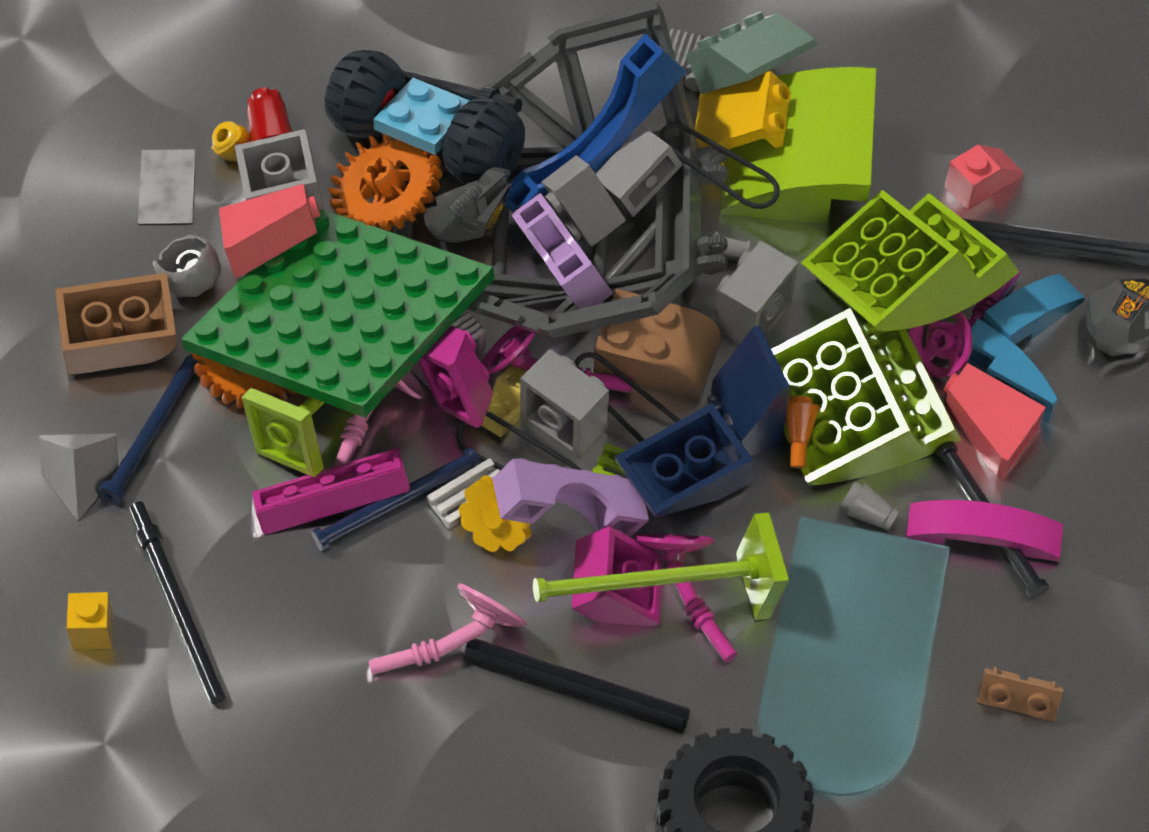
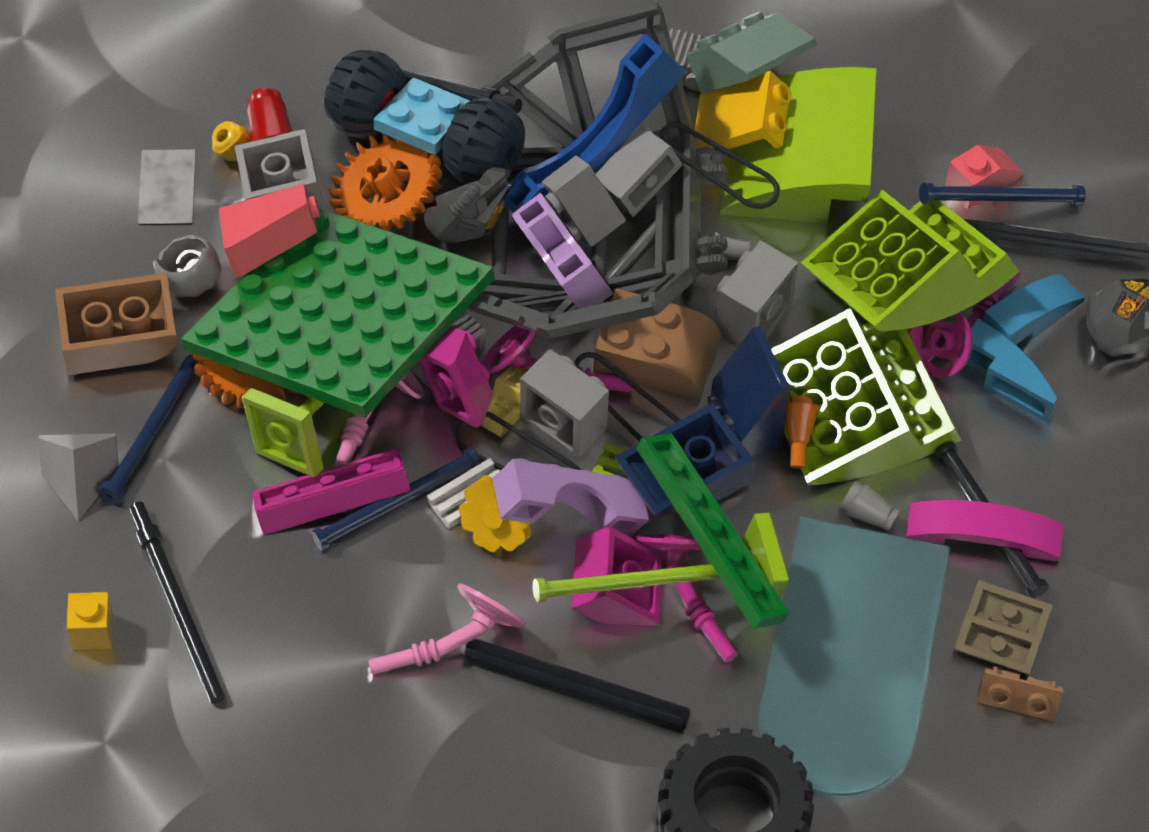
coral slope [943,363,1046,480] -> none
none -> green plate [636,433,790,629]
none -> dark blue bar [919,182,1086,206]
none -> dark tan slope [954,580,1053,676]

